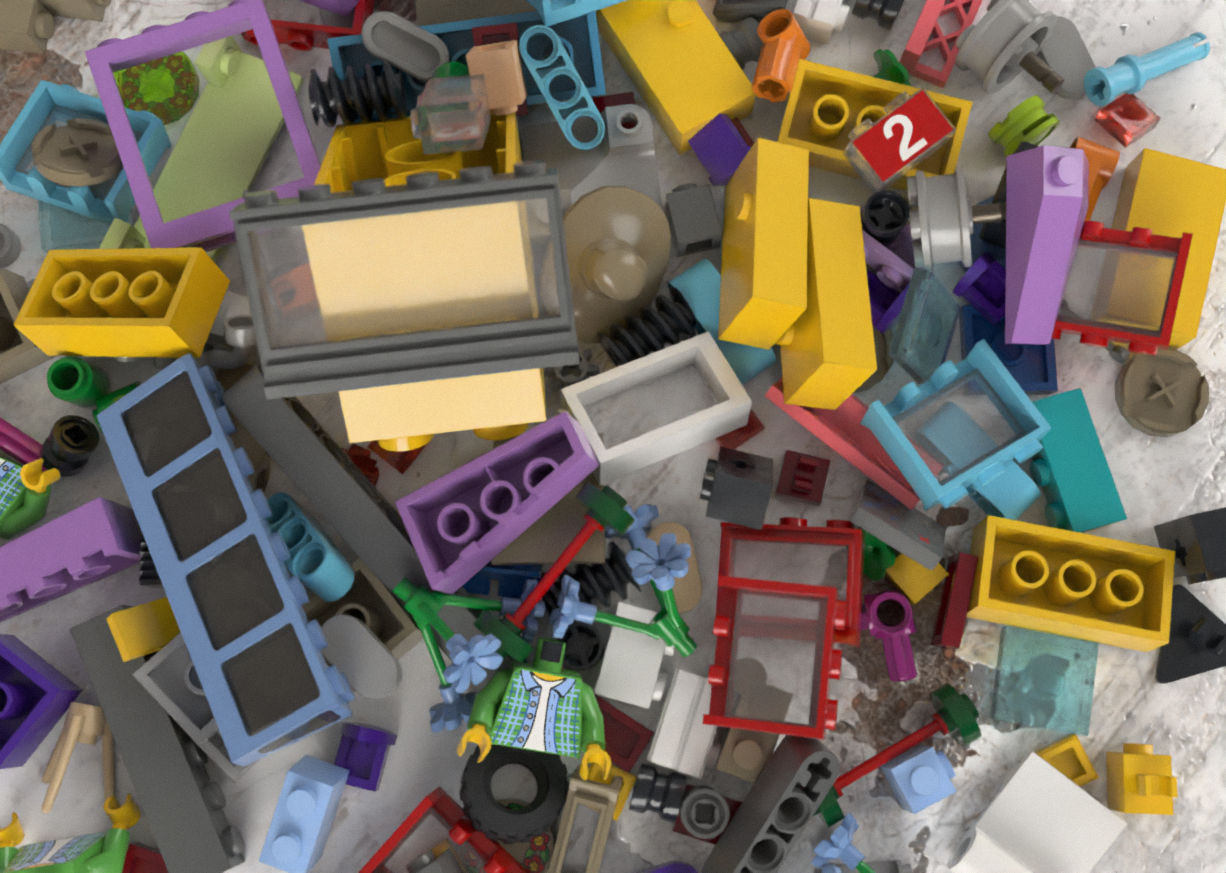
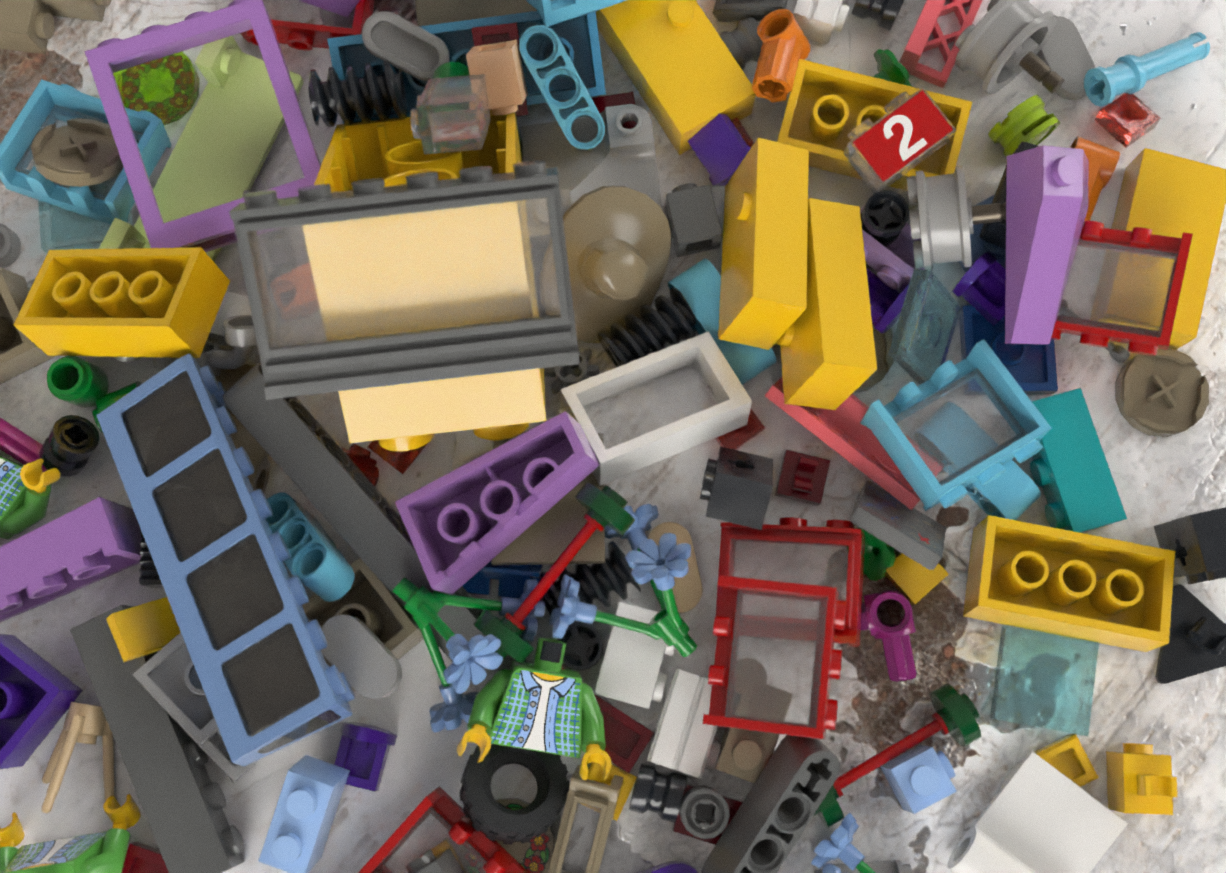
dark red tile [931,552,978,650] -> none

